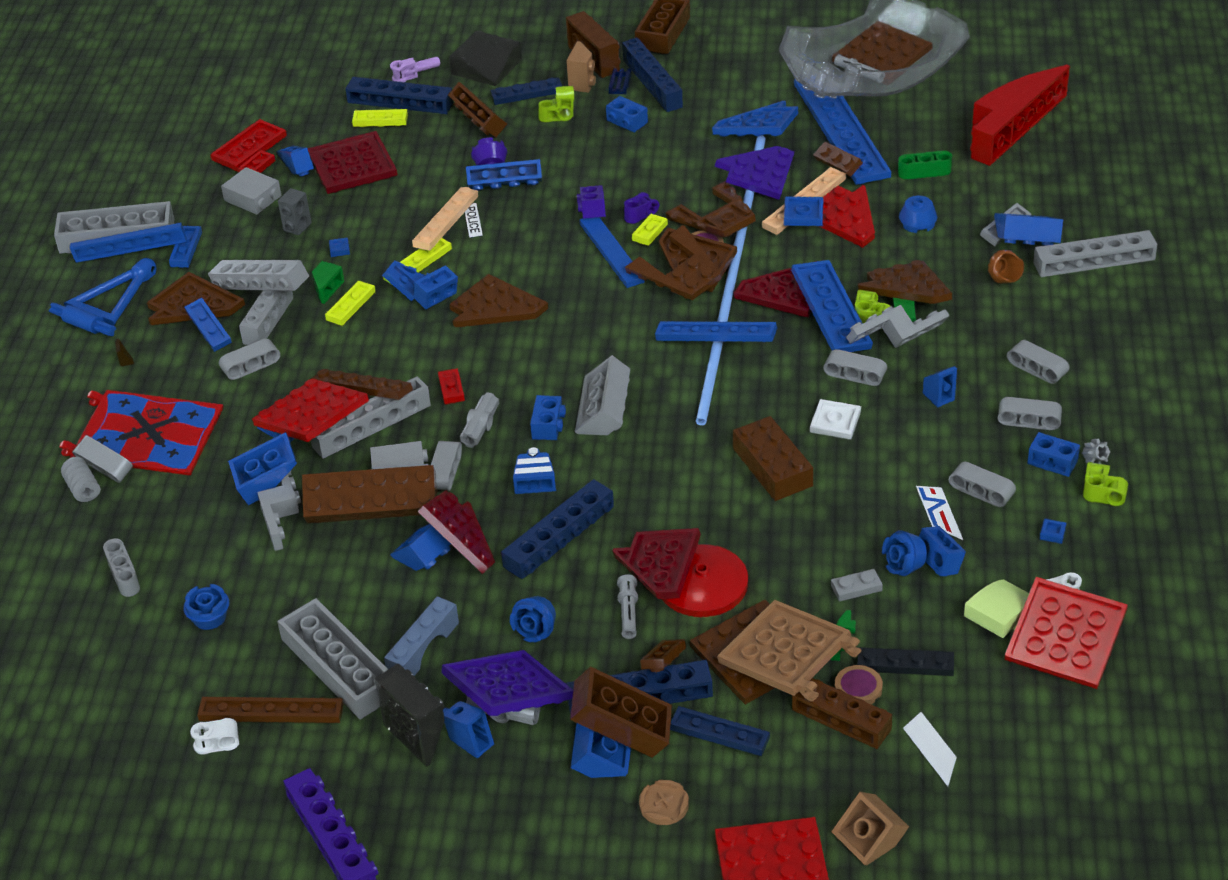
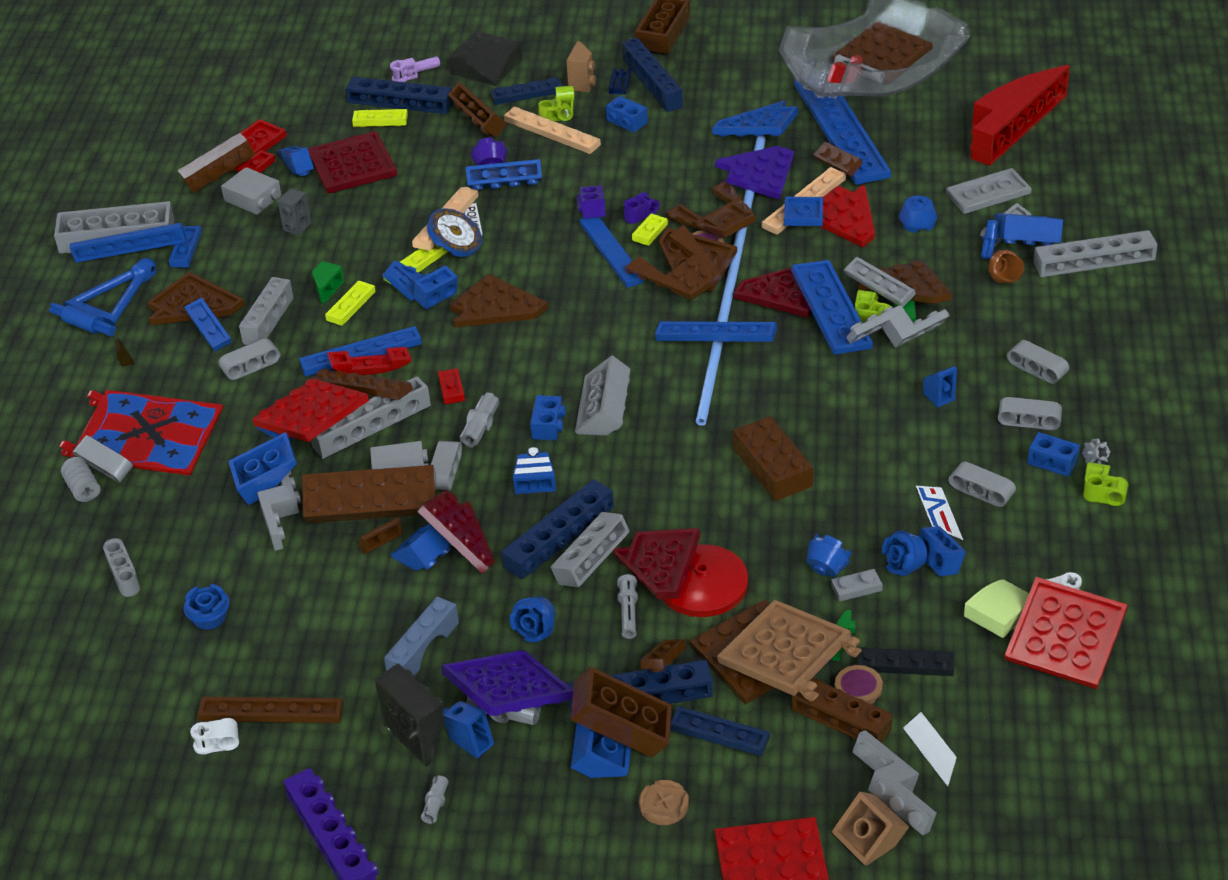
light grey brick [208,260,309,291] -> none
light grey brick [277,598,399,719] -> none
blue tile [329,238,350,257] -> none
reddish brown brick [566,11,621,78] -> none
white tile [810,399,861,439] -> none
light grey beam [823,349,887,386] -> none
green beam [898,151,952,179] -> none
blue tile [1040,519,1067,544] -> none
none -> reddish brown brick [178,133,255,193]
none -> blue plate [299,326,422,376]
none -> red slope [327,347,411,375]
none -> reddish brown slope [357,517,403,554]
none -> light grey pin [421,775,449,824]
none -> tile [427,208,482,257]
none -> light nougat plate [504,106,601,154]
none -> light grey brick [551,512,630,588]
none -> blue cone [806,534,852,577]
none -> red slope [827,55,863,83]
none -> light grey tile [844,257,916,307]
none -> light grey bracket [853,730,937,835]
none -> light grey tile [945,168,1031,214]
none -> blue axle [981,220,1000,260]

